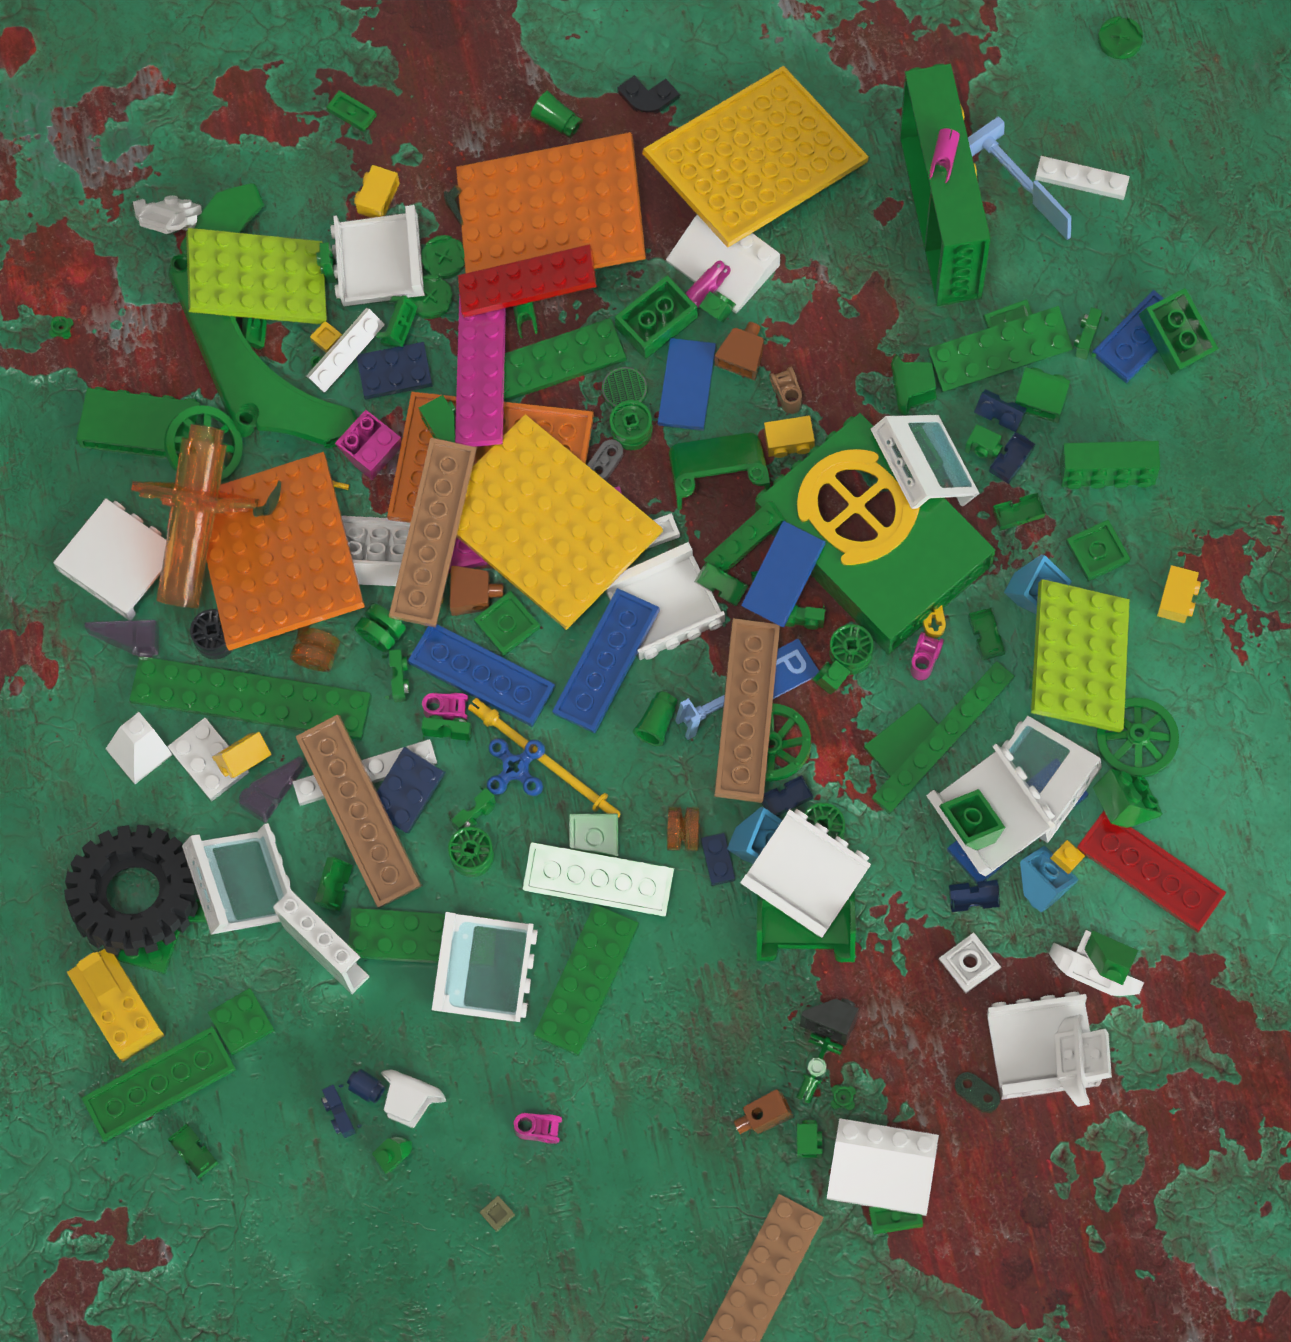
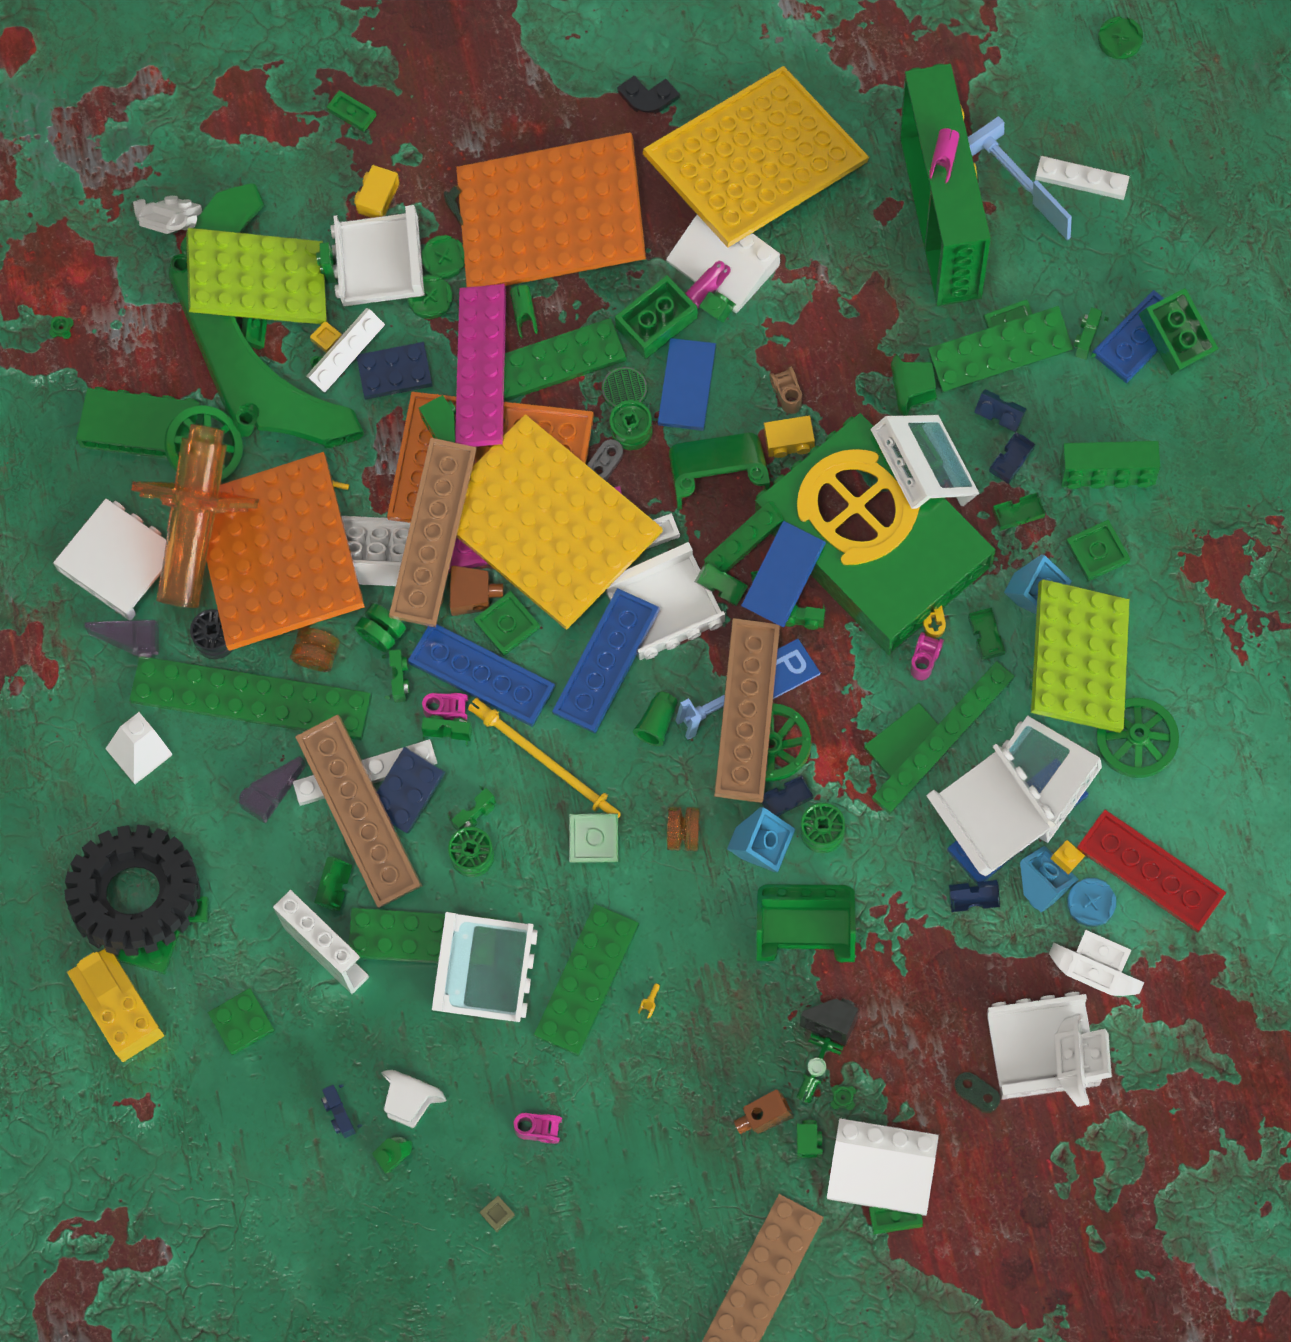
green plate [82,1026,236,1142] -> none
white plate [167,718,249,802] -> none
green piece [168,1124,219,1179] -> none
panel [182,823,291,934] -> none
yellow hinge [212,732,272,778] -> none
clear green bar [253,481,281,517] -> none
dark pink slope [335,410,402,480] -> none
dark blue brick [347,1069,385,1103] -> none
green hinge [376,295,418,347] -> none
red plate [458,244,596,318] -> none
blue gear [487,738,545,796] -> none
plate [523,842,675,916] -> none
green plant [530,91,582,138] -> none
dark blue plate [701,833,735,886] -> none
dark orange torso [715,322,764,381] -> none
white panel [740,809,871,938] -> none
green brick [812,660,850,695] -> none
green wheel [829,624,874,675] -> none
green slope [939,789,1006,851] -> none
white piece [939,933,1001,994] -> none
green brick [965,424,1003,460] -> none
green slope [1015,367,1070,423] -> none
green slope [1084,930,1138,985] -> none
green slope [1093,769,1163,828] -> none
yellow brick [1157,565,1201,624] -> none
none -> yellow hand [638,984,660,1018]
none -> dark azure tile [1067,878,1116,927]

